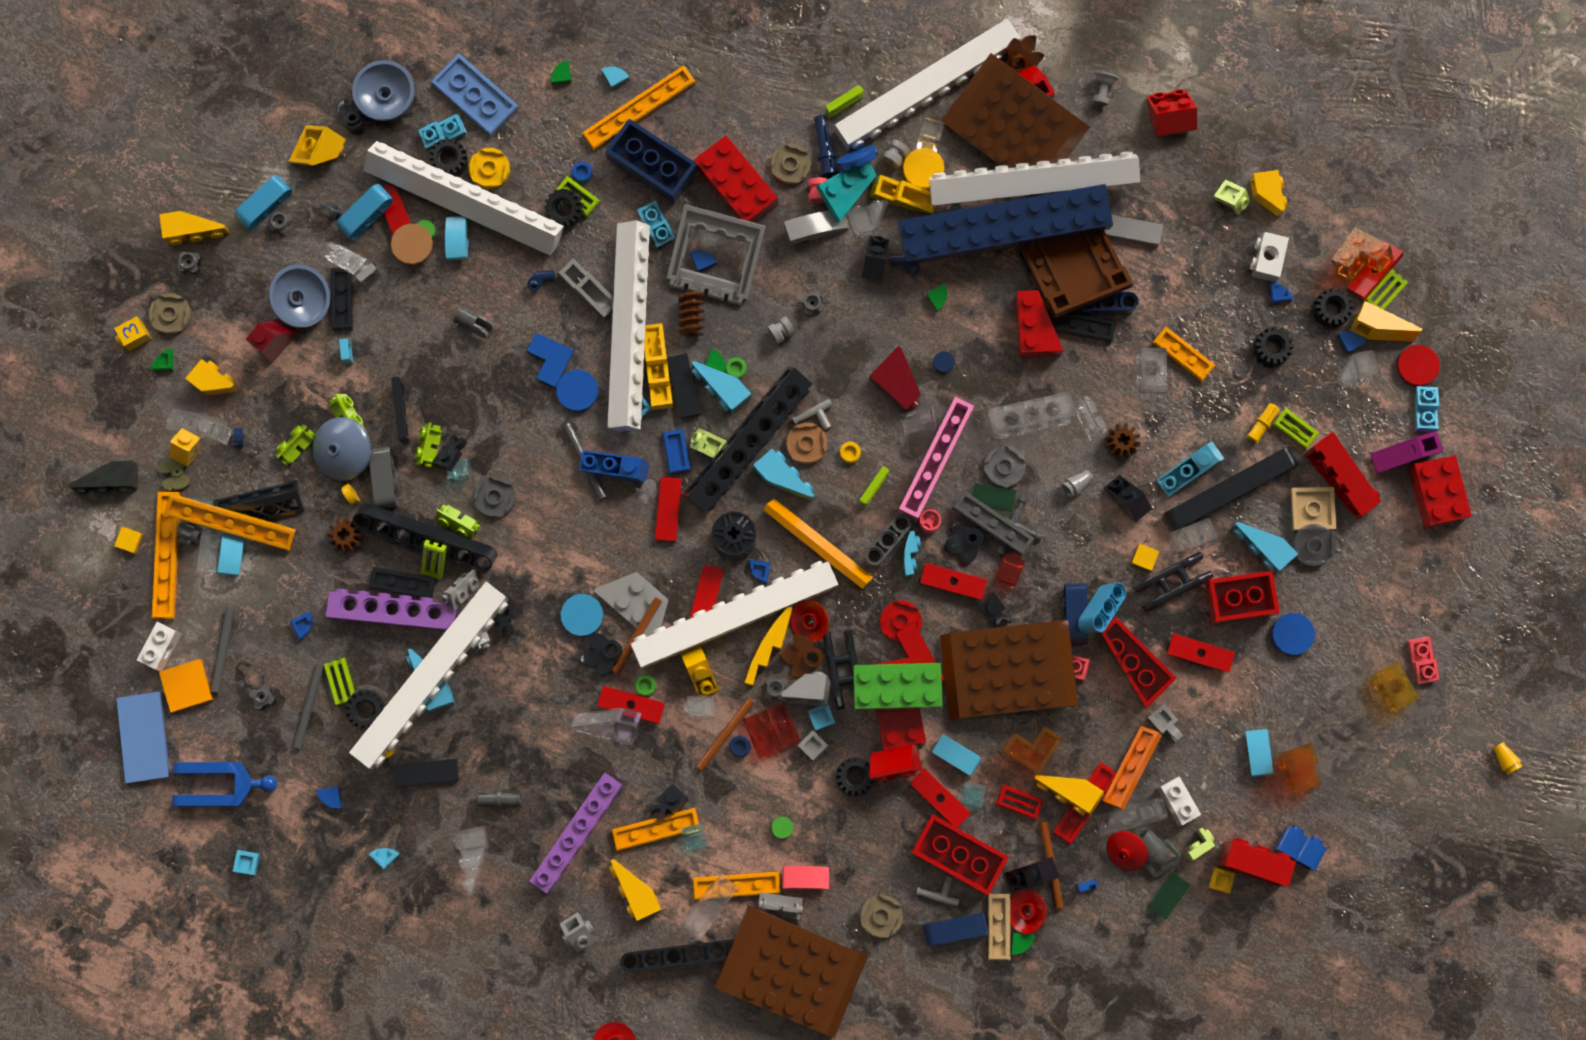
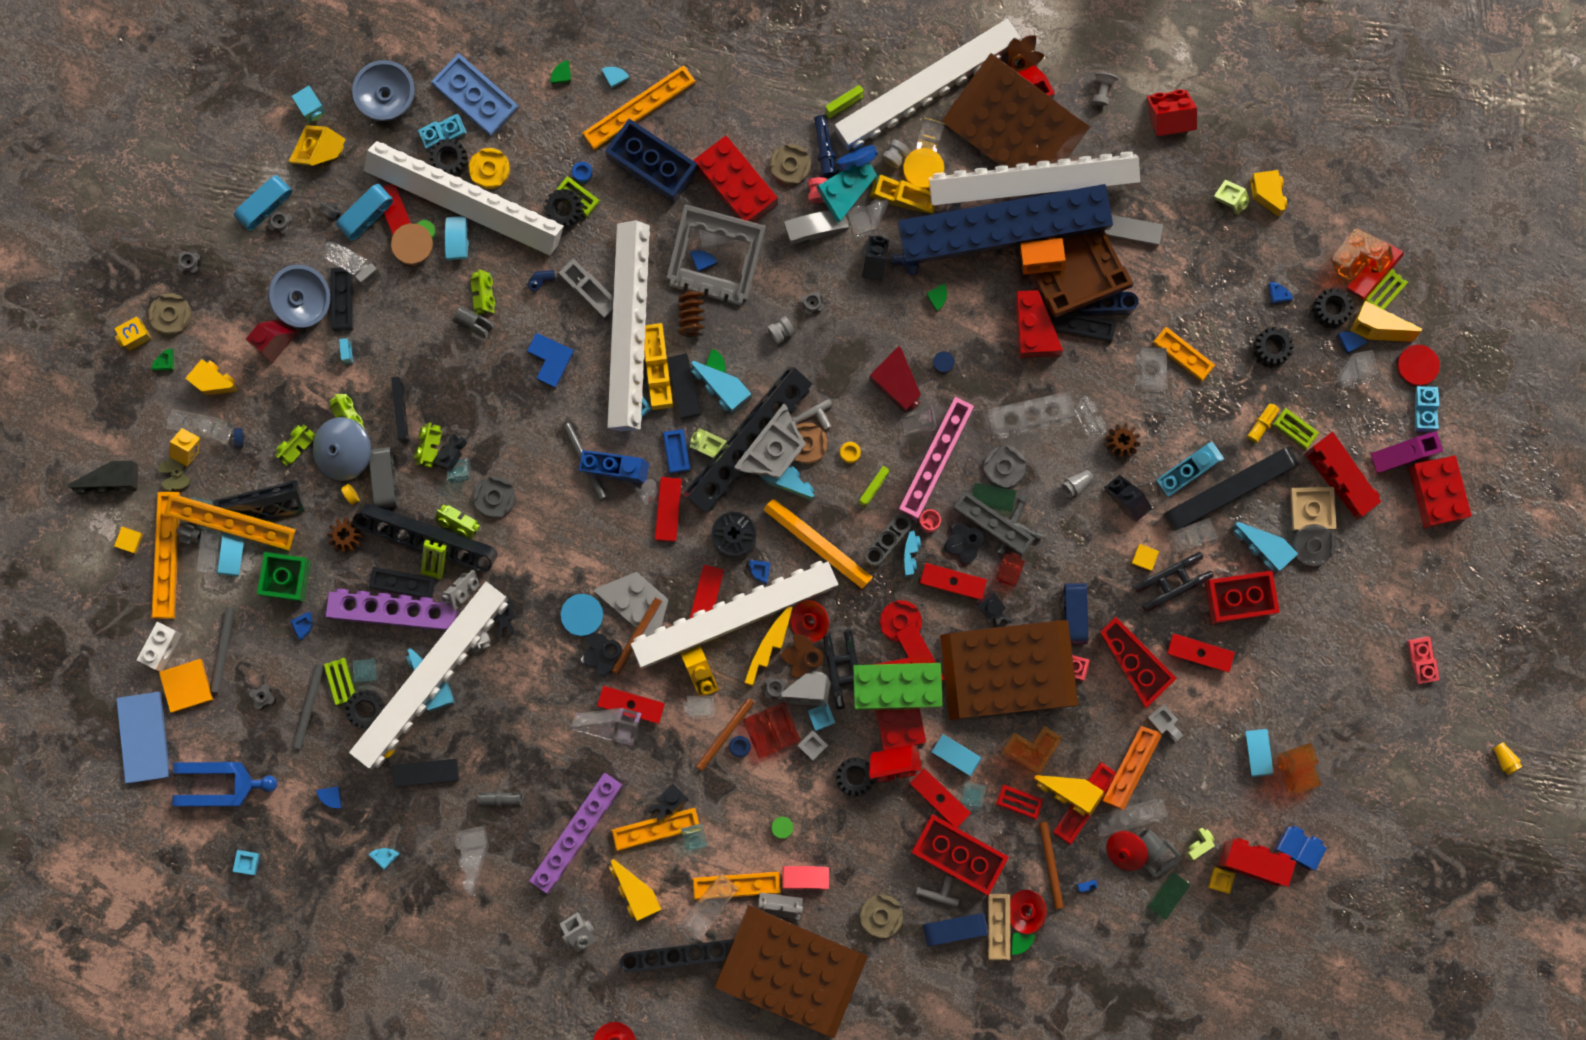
yellow slope [159,211,230,245] -> none
black plate [338,99,375,132] -> none
blue tile [556,370,598,412] -> none
bright green tile [635,675,656,697] -> none
medium azure slope [637,201,675,247] -> none
bright green tile [726,358,747,379] -> none
black slope [1005,857,1060,893] -> none
dark azure beam [1078,582,1126,634] -> none
white brick [1157,777,1201,826] -> none
white brick [1250,232,1289,282] -> none
blue tile [1271,613,1315,655] -> none
clear yellow brick [1371,661,1420,712] -> none
none -> green brick [257,552,311,603]
none -> medium azure brick [292,86,326,123]
none -> clear light blue plate [353,658,377,683]
none -> lime hinge [470,269,495,315]
none -> light grey wing [734,404,806,479]
none -> orange brick [1020,237,1066,275]

